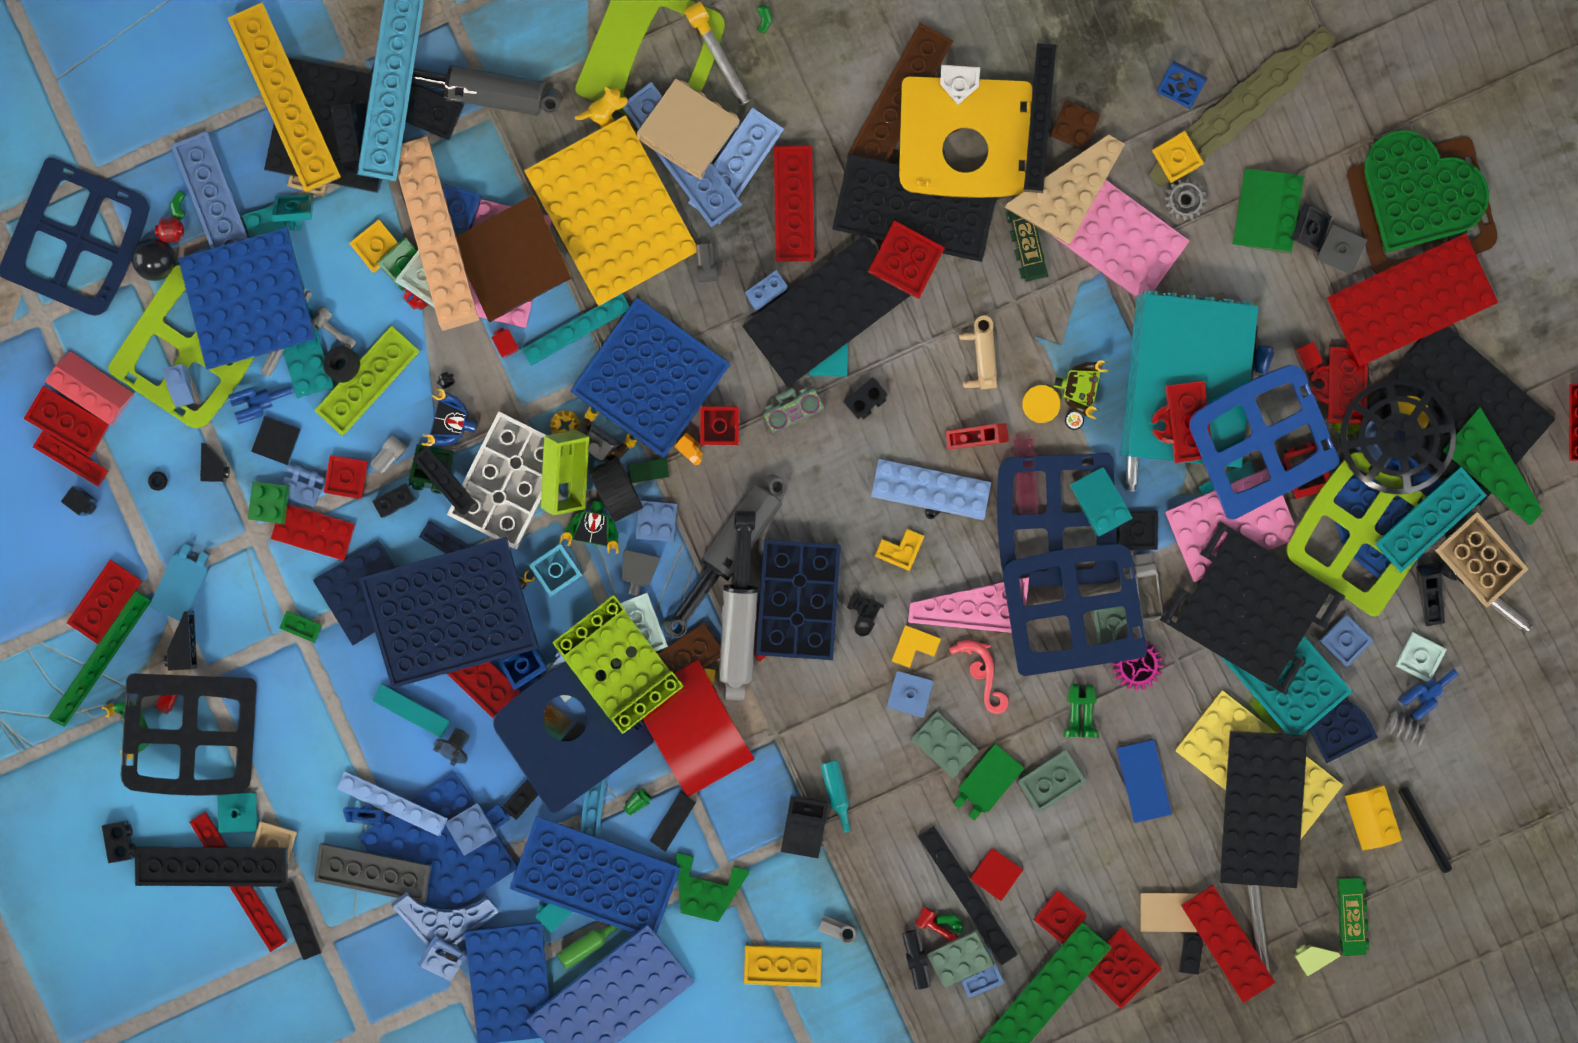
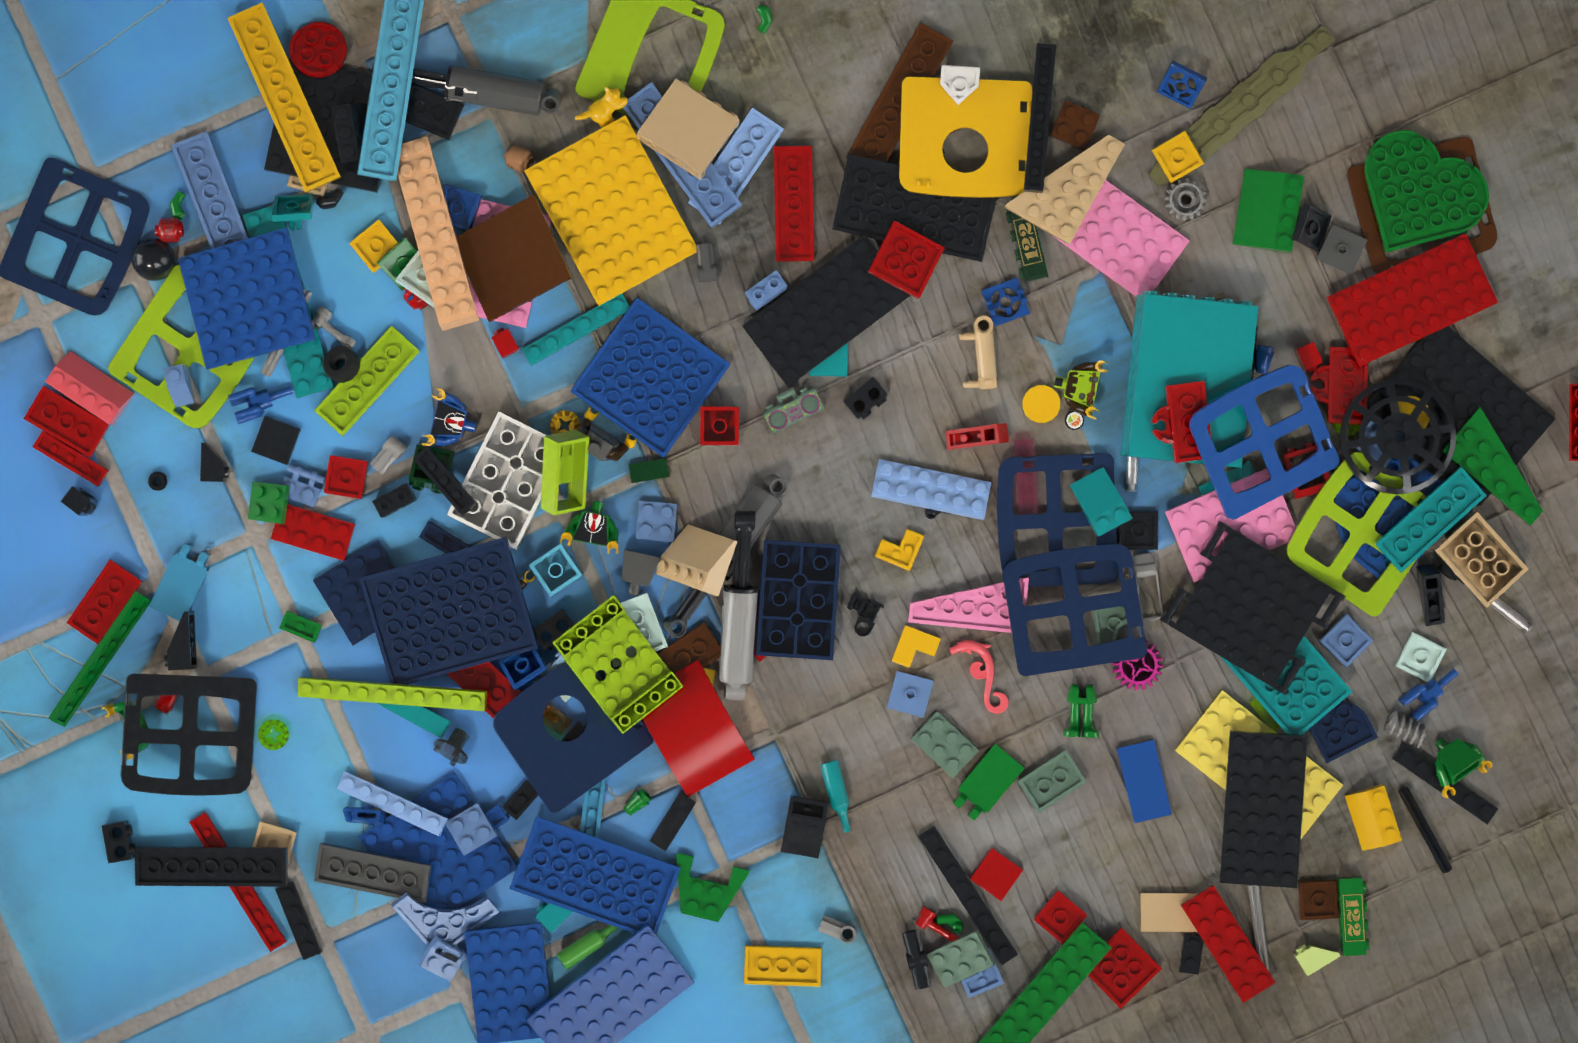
teal tile [217,792,258,833] -> none
black plate [437,372,455,389] -> none
black tyre [588,457,643,522] -> none
light orange rock [674,432,703,465] -> none
flat silver piece [683,1,750,105] -> none
none -> clear neon green gear [258,719,289,750]
none -> red tile [289,22,348,78]
none -> lime plate [298,676,487,711]
none -> black arm [316,188,344,209]
none -> medium nougat head [504,145,534,173]
none -> black brick [534,609,575,651]
none -> tan slope [655,524,738,597]
none -> blue piece [981,278,1030,327]
none -> reddish brown tile [1298,879,1339,920]
none -> black plate [1392,743,1498,825]
none -> green torso [1435,738,1492,798]

